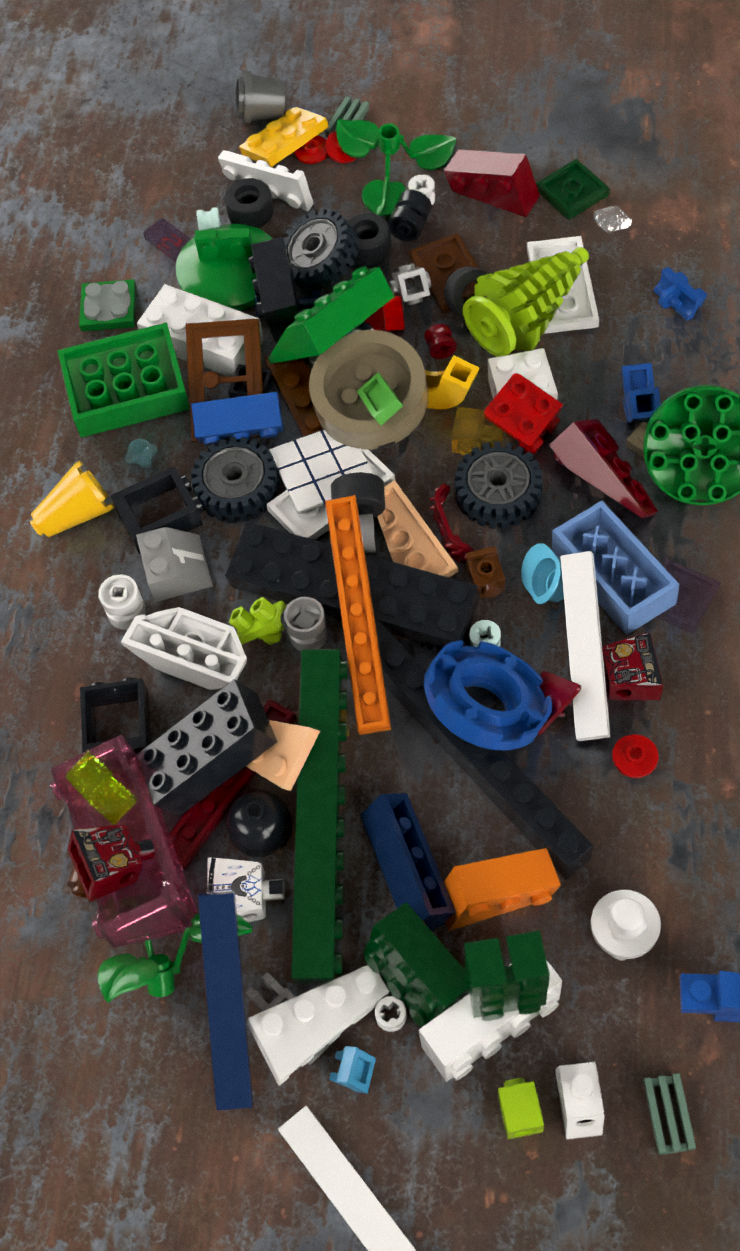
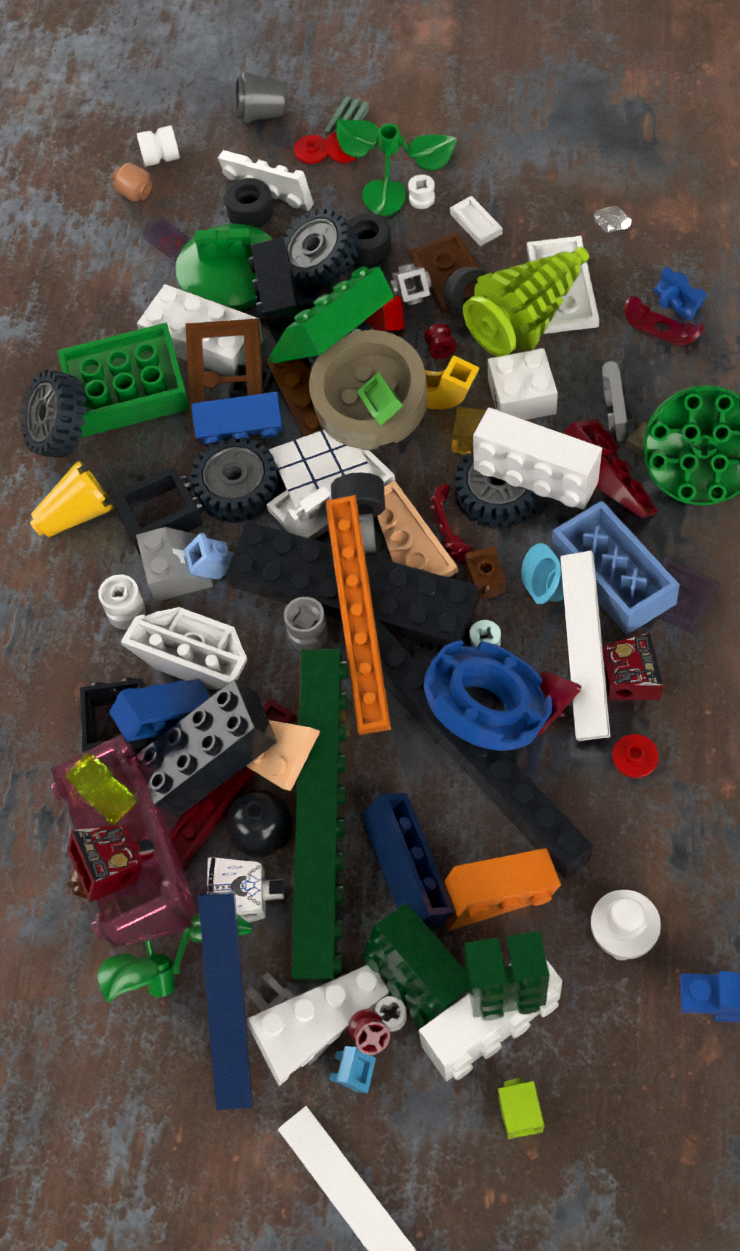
piece [79,279,136,331] -> none
clear light blue plate [124,439,157,468] -> none
light aqua wheel [196,207,221,230] -> none
lime hips [229,597,287,645] -> none
yellow plate [239,107,329,167] -> none
black wheel [388,189,432,242] -> none
dark red wedge [444,150,540,218] -> none
red bracket [484,373,563,455] -> none
dark green tile [536,158,610,220] -> none
white torso [555,1062,604,1139] -> none
blue brick [621,363,661,423] -> none
sand green tile [643,1073,696,1155] -> none
none -> black wheel [21,370,86,458]
none -> blue brick [109,679,210,742]
none -> nougat head [112,162,152,202]
none -> white wheel [137,125,180,167]
none -> light blue brick [184,533,234,580]
none -> white plate [284,485,331,531]
none -> dark red wheel [348,1009,390,1055]
none -> white tile [450,196,502,246]
none -> white brick [473,407,602,510]
none -> light grey hinge [602,361,628,442]
none -> dark red piece [624,296,705,346]

